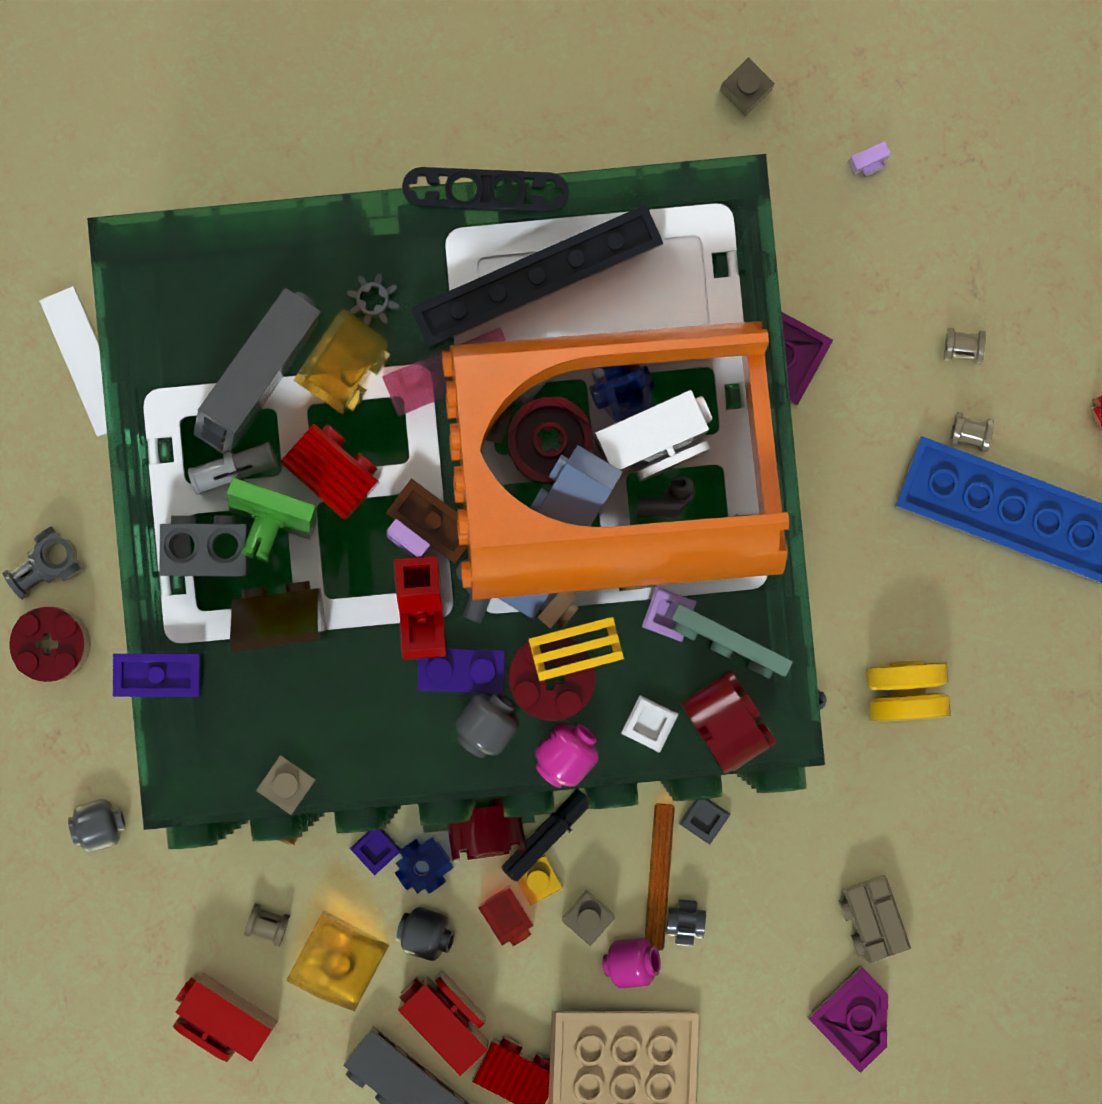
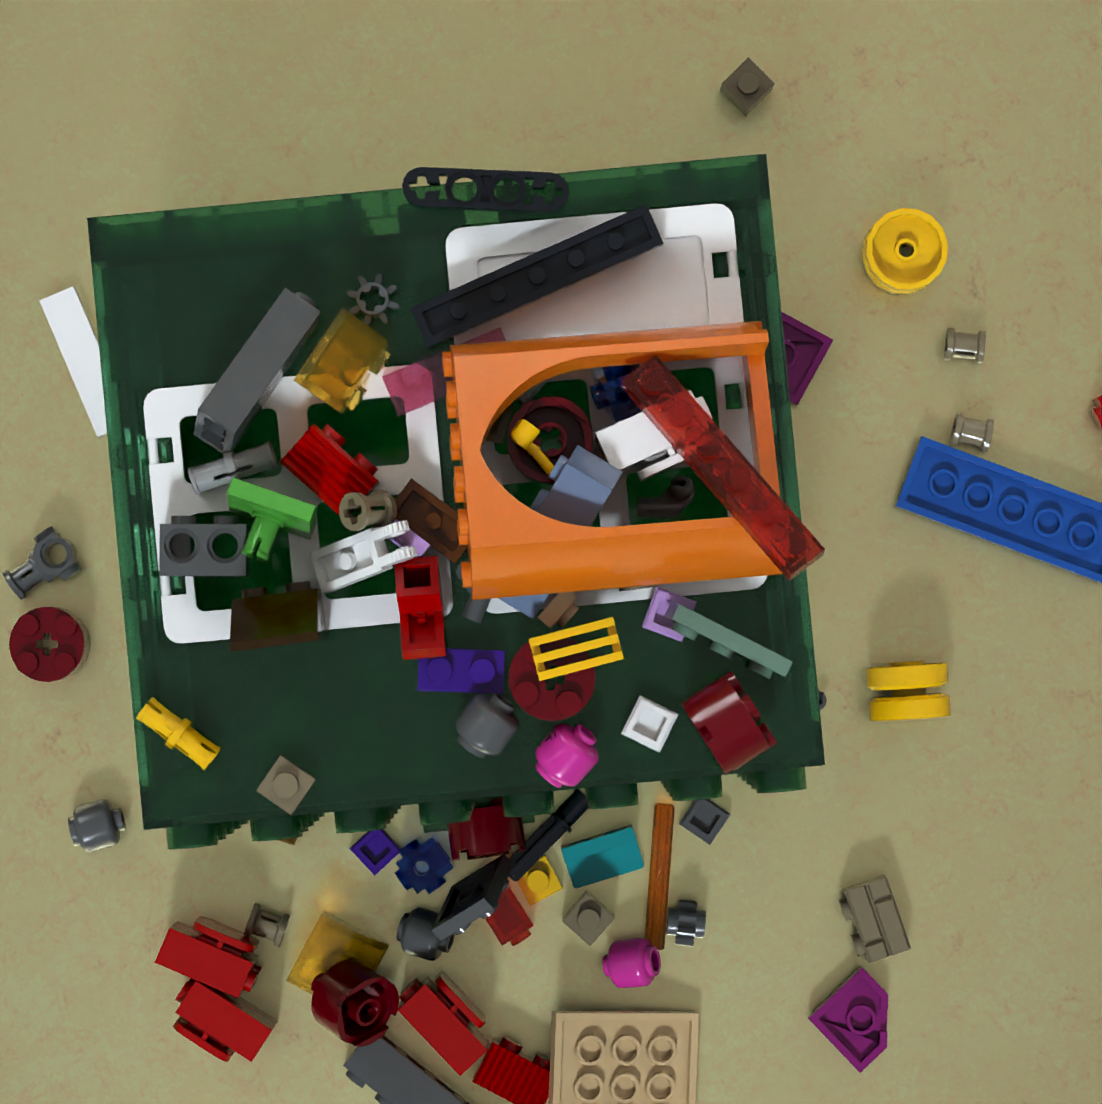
dark purple plate [113,653,201,697] -> none
lavender plate [848,141,891,176] -> none
none -> yellow pin [136,697,221,770]
none -> red brick [155,916,262,998]
none -> white hinge [310,520,418,594]
none -> dark red brick [311,957,399,1047]
none -> dark tan bush [339,491,397,531]
none -> dark grey plate [431,854,514,941]
none -> yellow hand [511,419,554,476]
none -> teal panel [561,824,644,888]
none -> clear red plate [621,355,825,581]
none -> yellow wheel [861,208,948,295]

